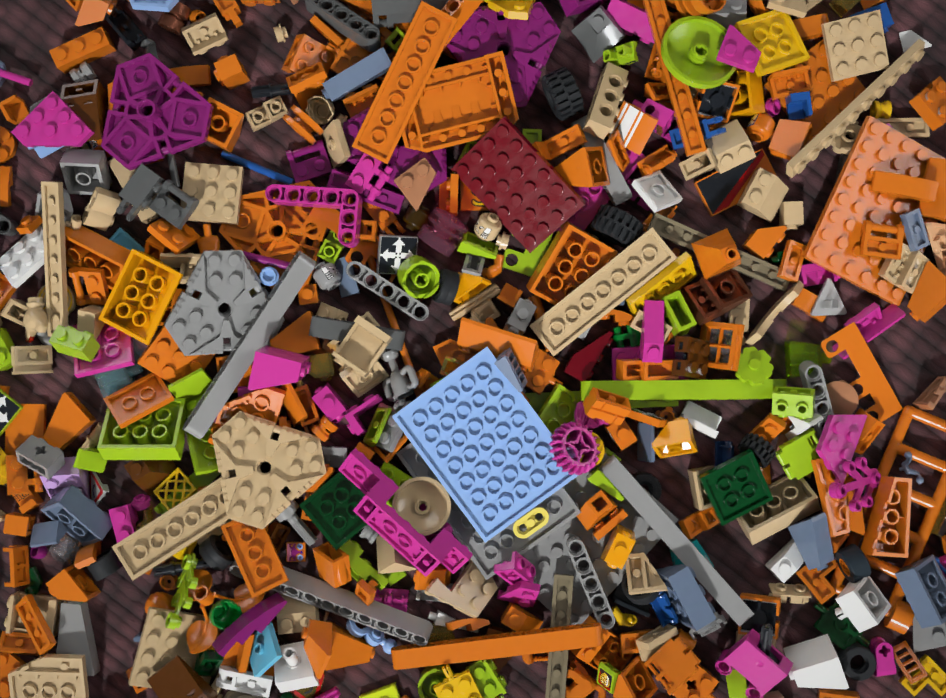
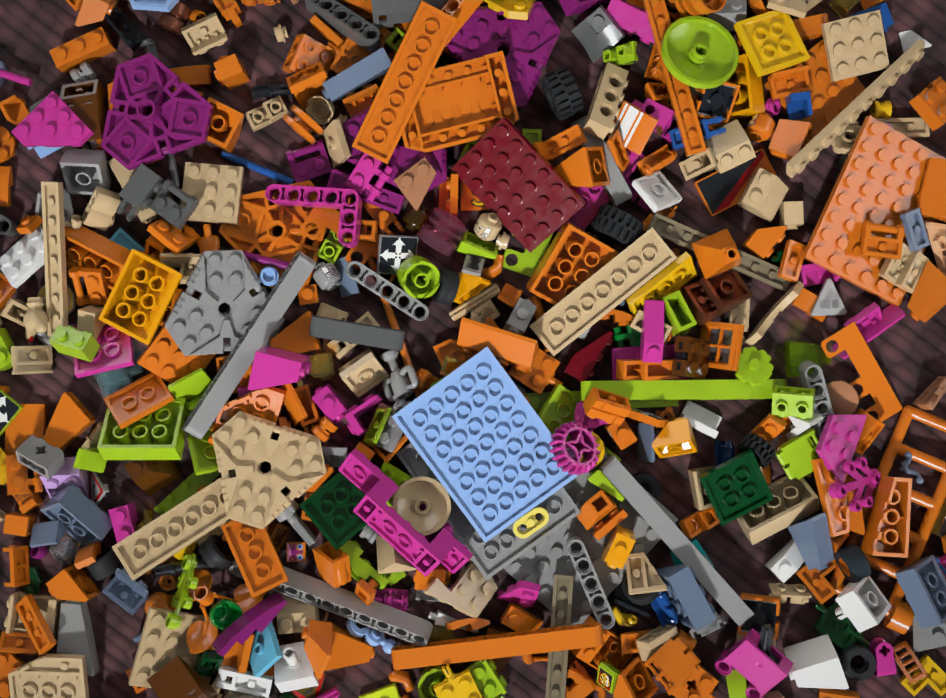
dark pink plate [131,494,151,511] -> none
yellow window [153,467,197,511] -> none
tan panel [332,315,393,378] -> none
sand blue slope [494,348,528,392] -> none
dark pink bracket [494,551,536,585] -> none
dark pink wing [716,25,761,73] -> none
orange slope [870,171,939,202] -> none
none -> sand blue bracket [102,568,149,616]
none -> orange arm [389,669,415,692]

